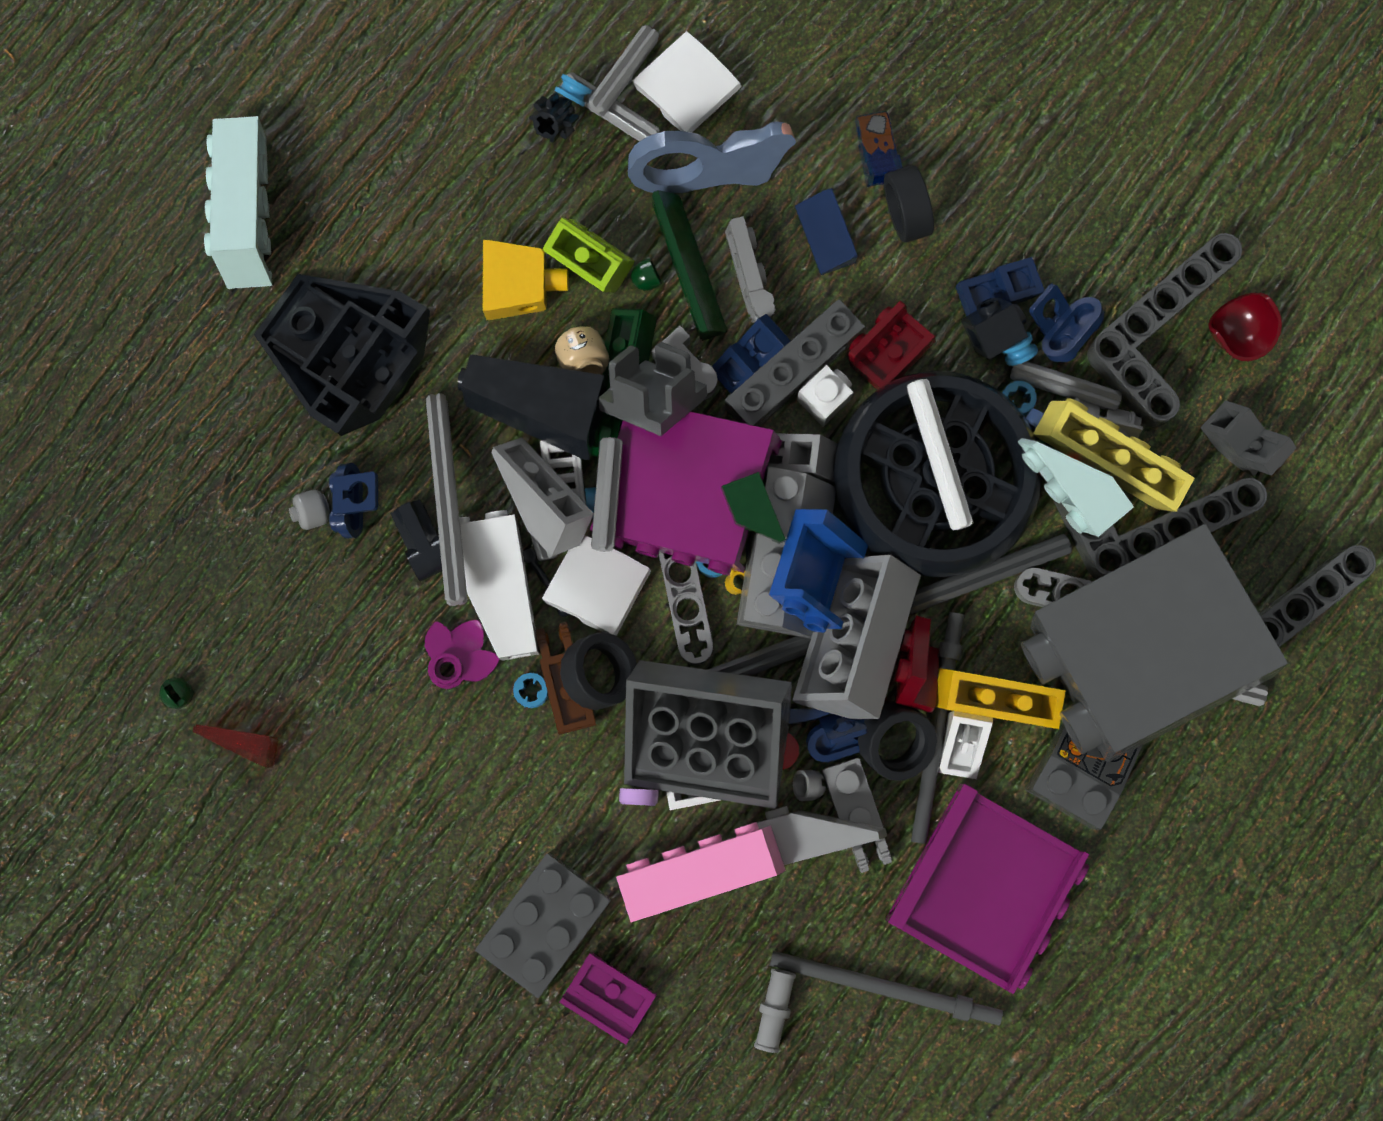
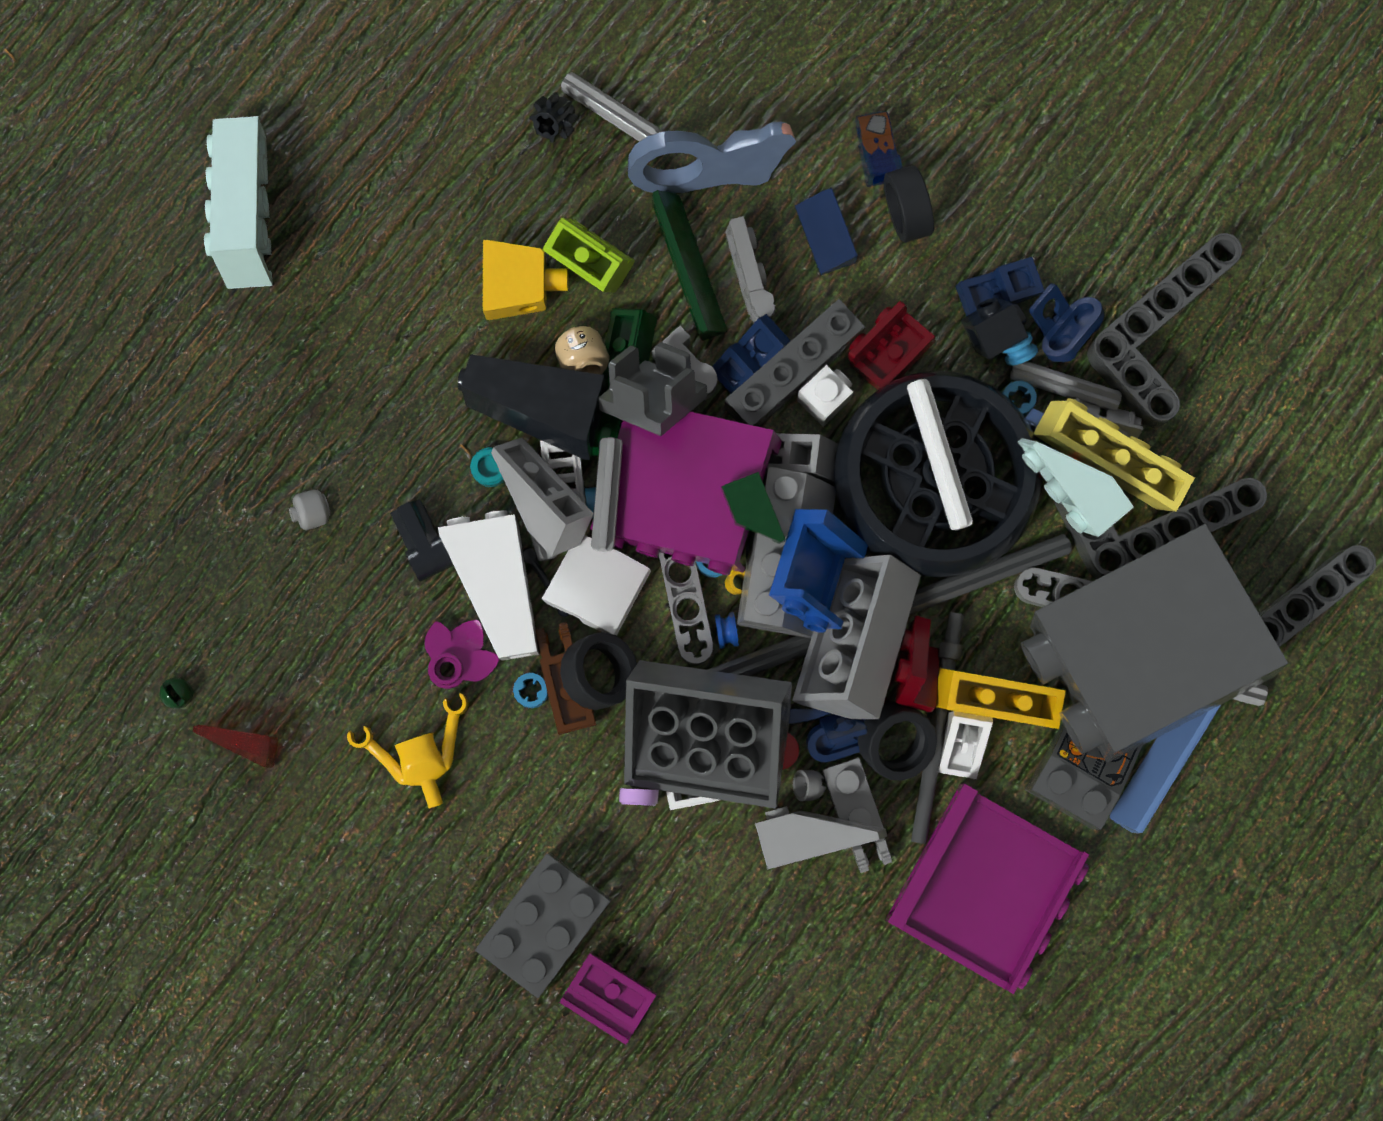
black wedge [254,274,430,436] -> none
dark blue bracket [329,463,378,539] -> none
light grey axle [426,393,468,606] -> none
dark azure bush [554,74,593,107] -> none
light grey axle [588,25,659,116] -> none
bright pink brick [616,822,786,922] -> none
dark green hinge [631,258,662,291] -> none
white slope [632,31,741,132] -> none
light grey pin [754,968,796,1053] -> none
dark grey bar [770,950,1003,1026] -> none
dark grey brick [1200,400,1297,476] -> none
dark red helmet [1208,292,1282,361] -> none
none -> yellow piece [347,693,469,809]
none -> teal tile [470,448,504,487]
none -> blue bush [715,612,739,649]
none -> medium blue slope [1109,705,1221,833]

